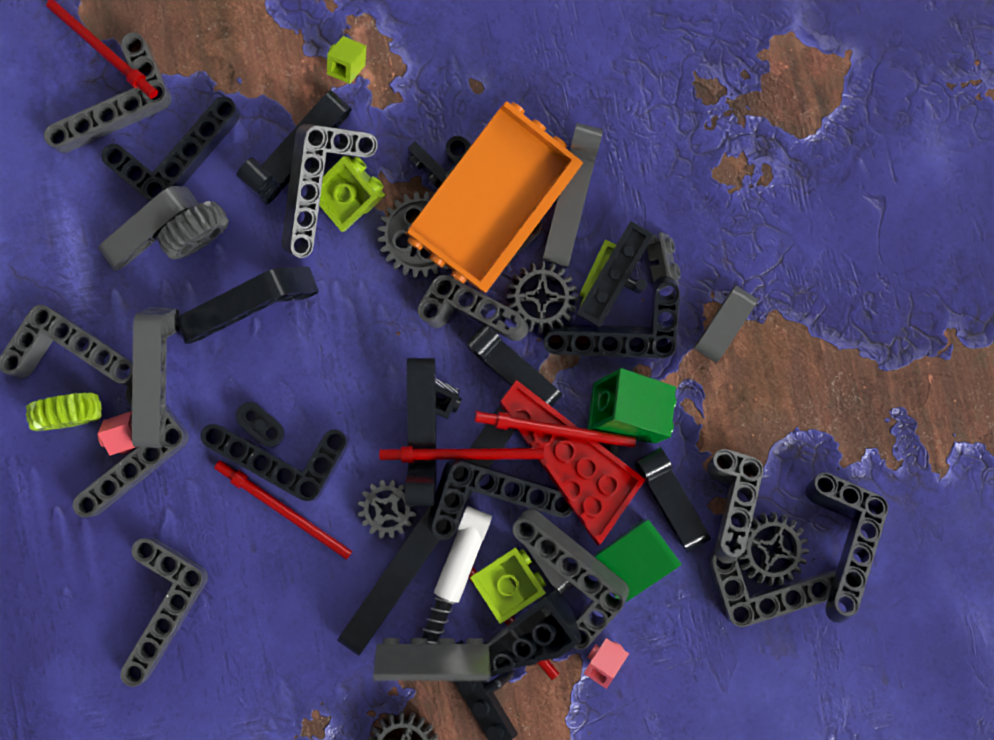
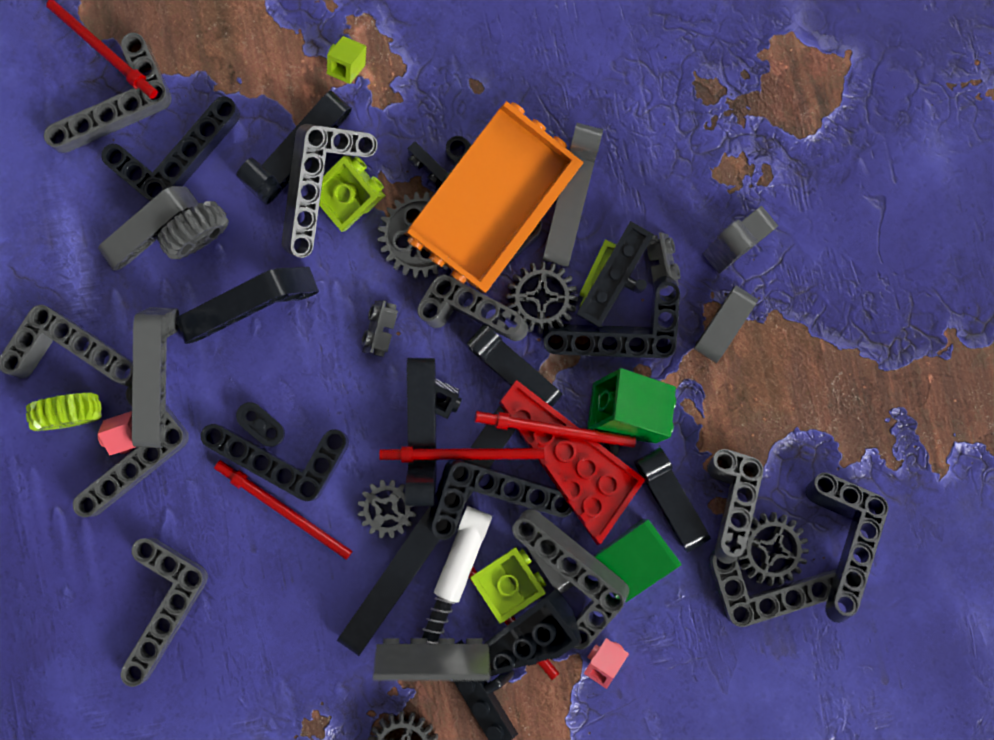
none -> dark grey hinge [361,300,398,357]
none -> dark grey beam [702,206,779,274]

